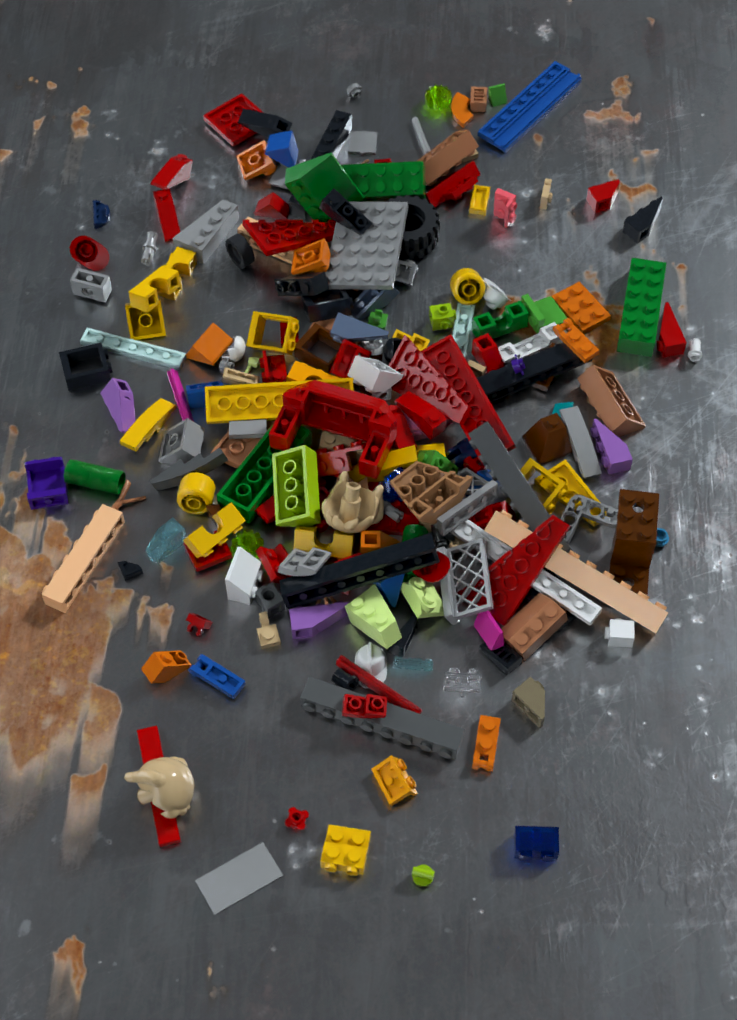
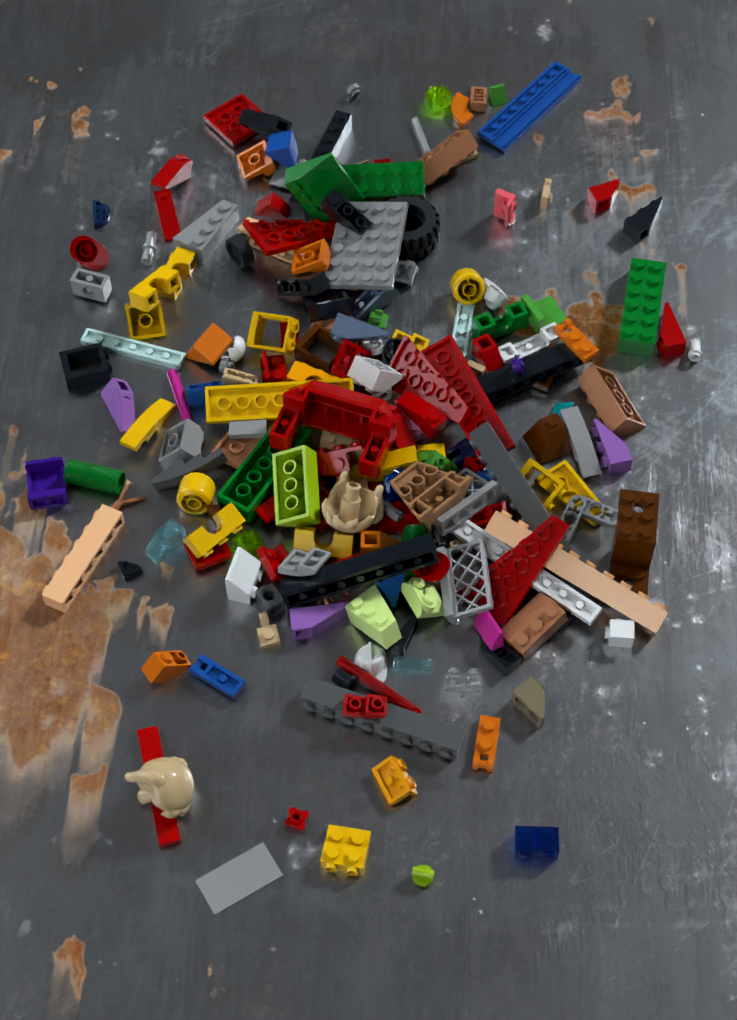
red tile [186,613,213,636] -> none
yellowish green hand [244,357,260,373] -> none
light grey piece [348,130,377,156] -> none
red bracket [425,161,481,208] -> none
lime brick [429,303,456,331] -> none
yellow tile [469,185,490,215] -> none
orange plate [551,281,611,334] -> none
dark azure plate [656,528,669,547] -> none

